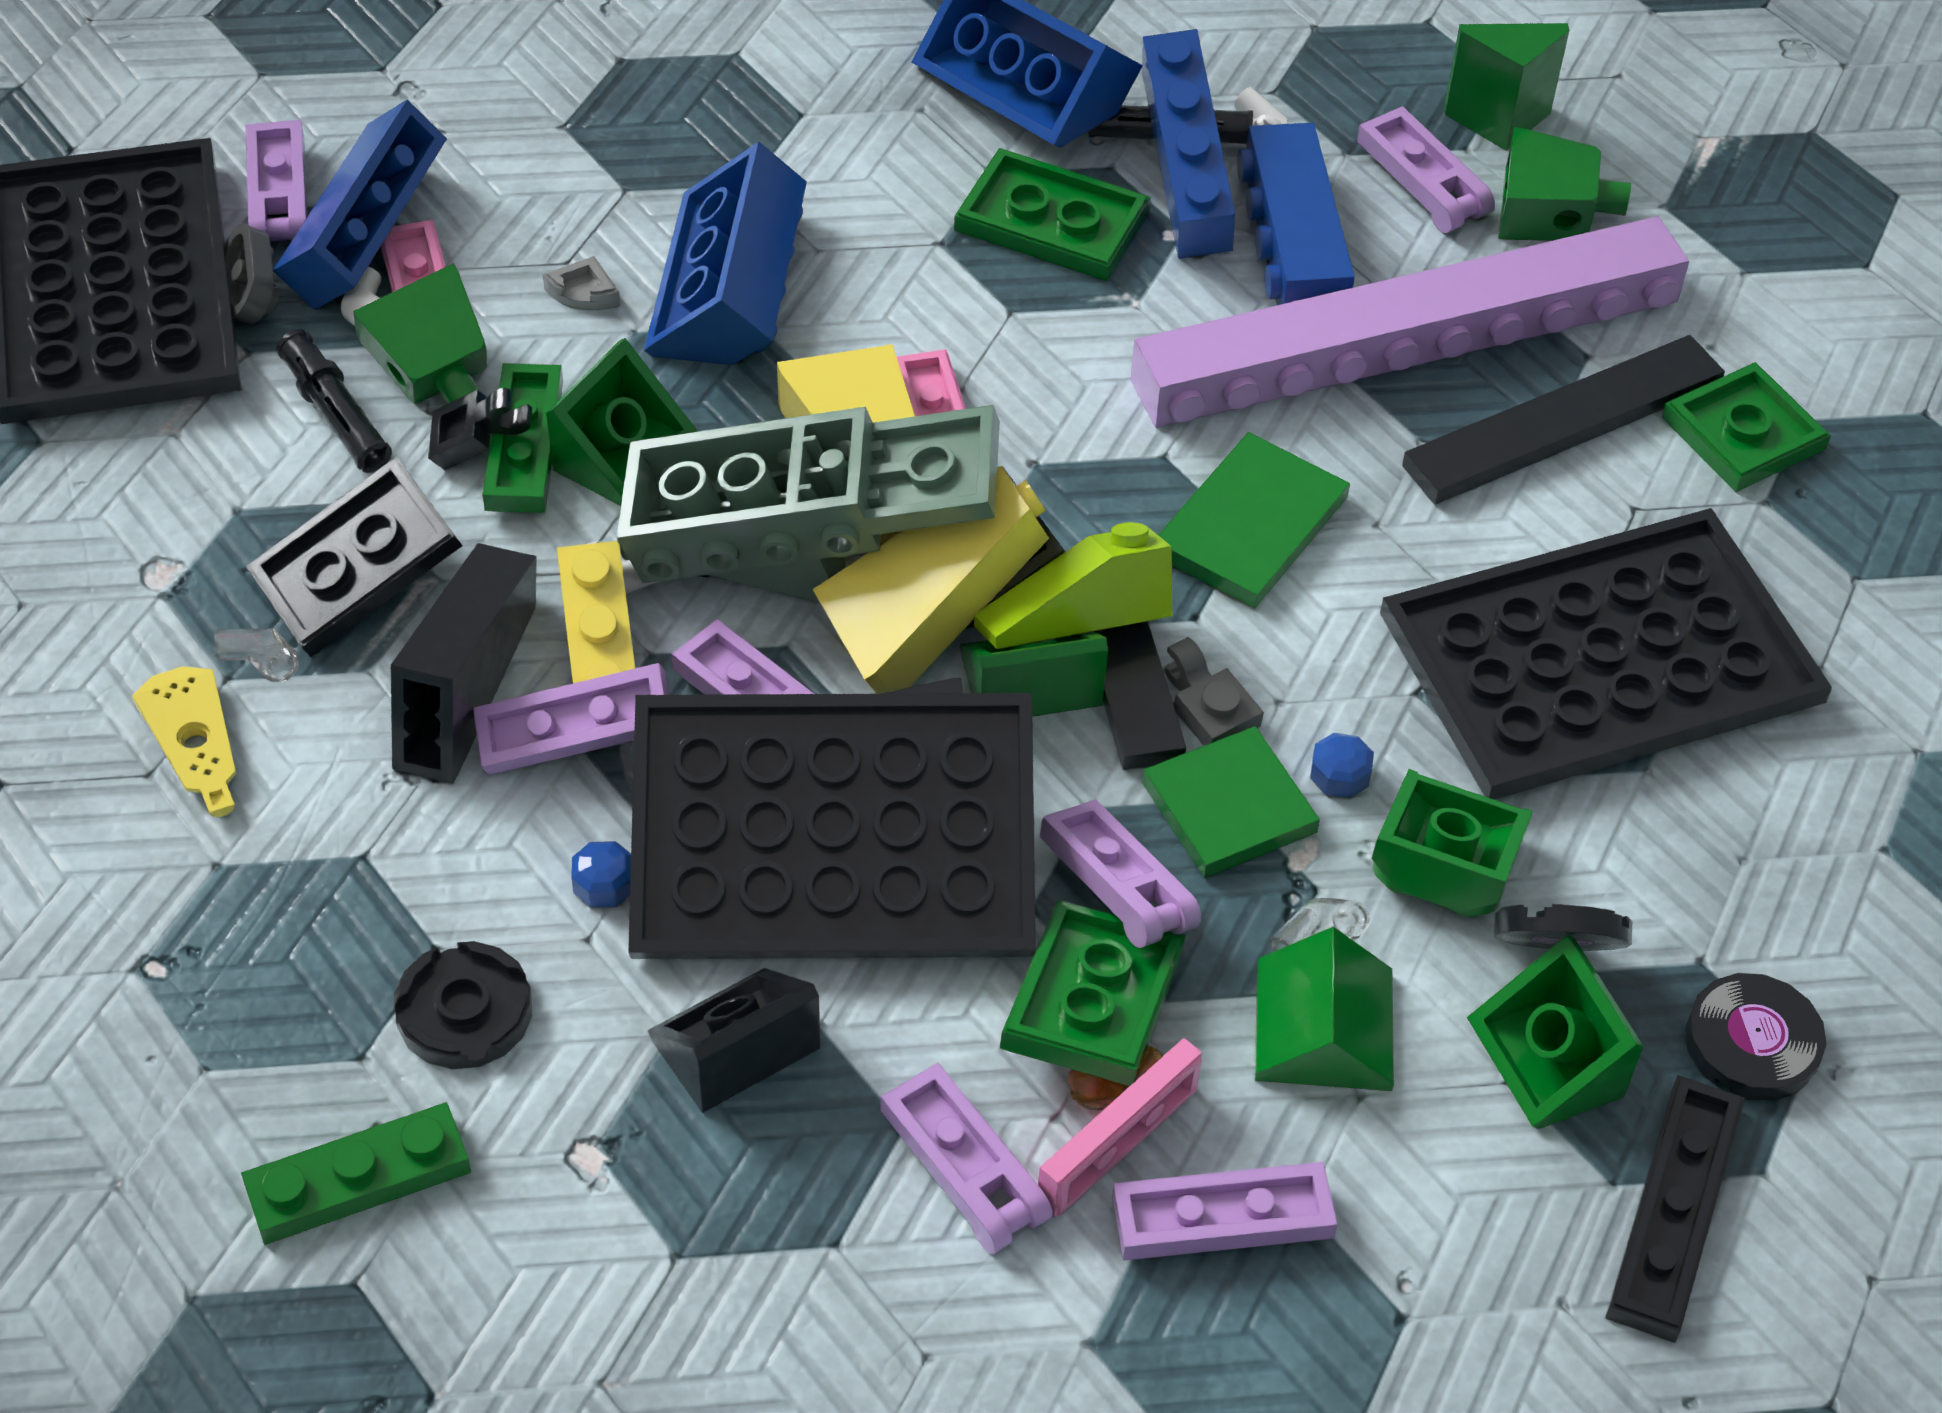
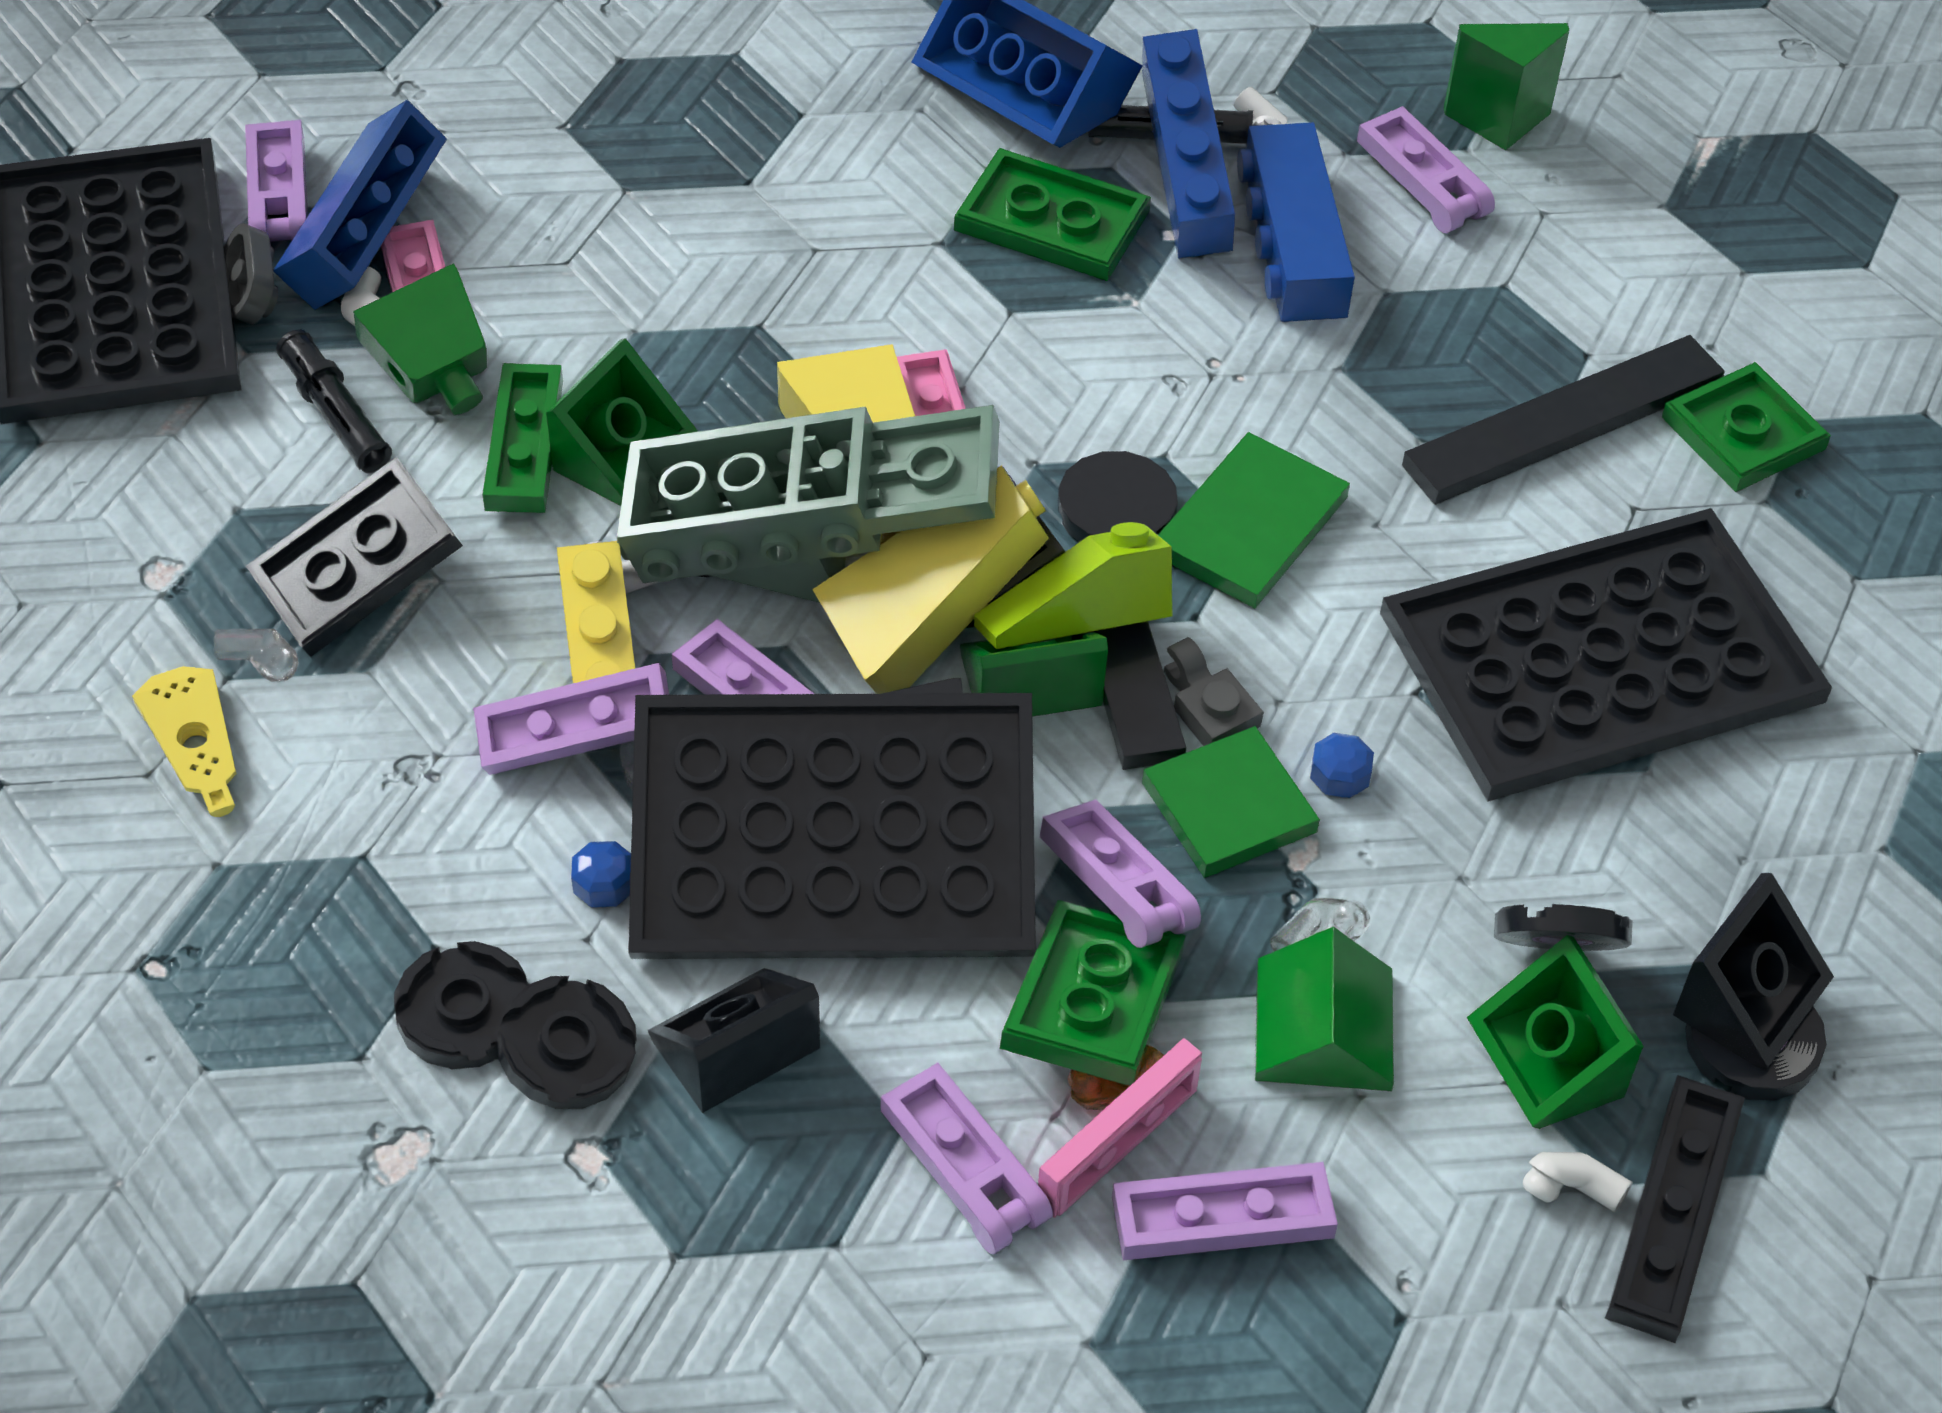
green plate [241,1102,471,1245] -> none
black slope [391,543,537,784] -> none
black plate [428,388,532,470] -> none
light grey tile [543,256,620,310] -> none
blue slope [644,141,807,365] -> none
lavender brick [1130,216,1690,428] -> none
green slope [1371,769,1533,917] -> none
green torso [1498,127,1631,241] -> none
none -> black tile [497,976,637,1109]
none -> black tile [1058,451,1178,542]
none -> white arm [1523,1152,1633,1212]
none -> black slope [1673,873,1834,1067]

